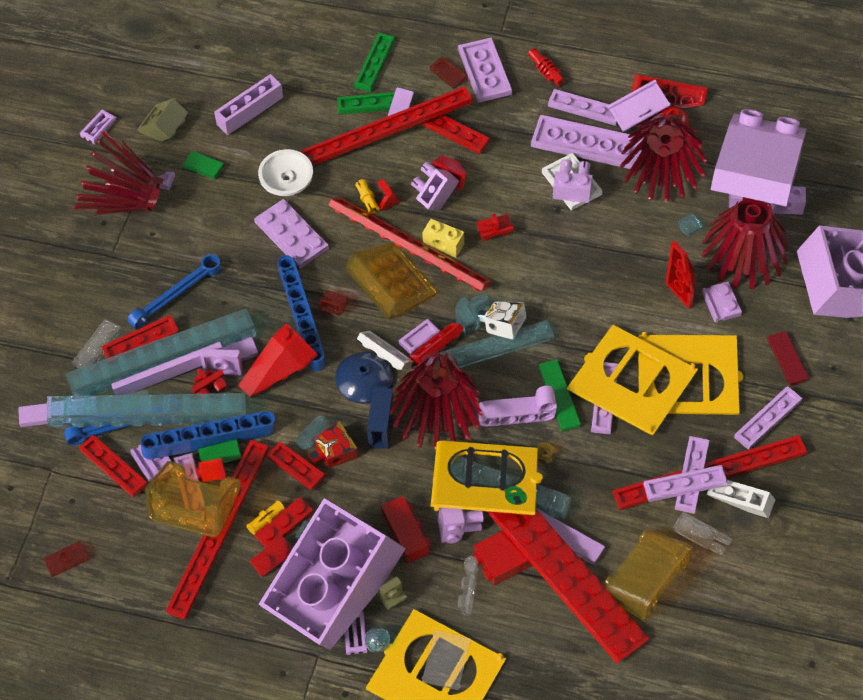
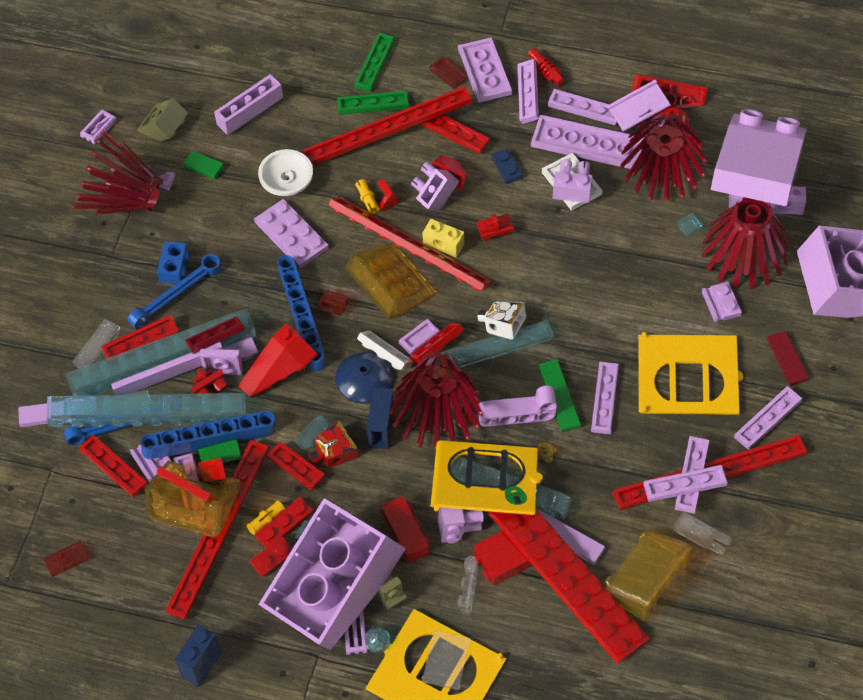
lavender tile [388,87,414,116] -> none
clear light blue brick [455,294,489,336] -> none
yellow door [567,325,698,435] -> none
red wedge [665,240,696,309] -> none
white slope [707,480,775,518] -> none
none -> red tile [156,466,221,507]
none -> blue brick [157,241,190,284]
none -> dark blue brick [175,624,222,687]
none -> dark red tile [185,316,245,354]
none -> dark blue plate [491,148,523,185]
none -> lavender plate [518,59,539,124]

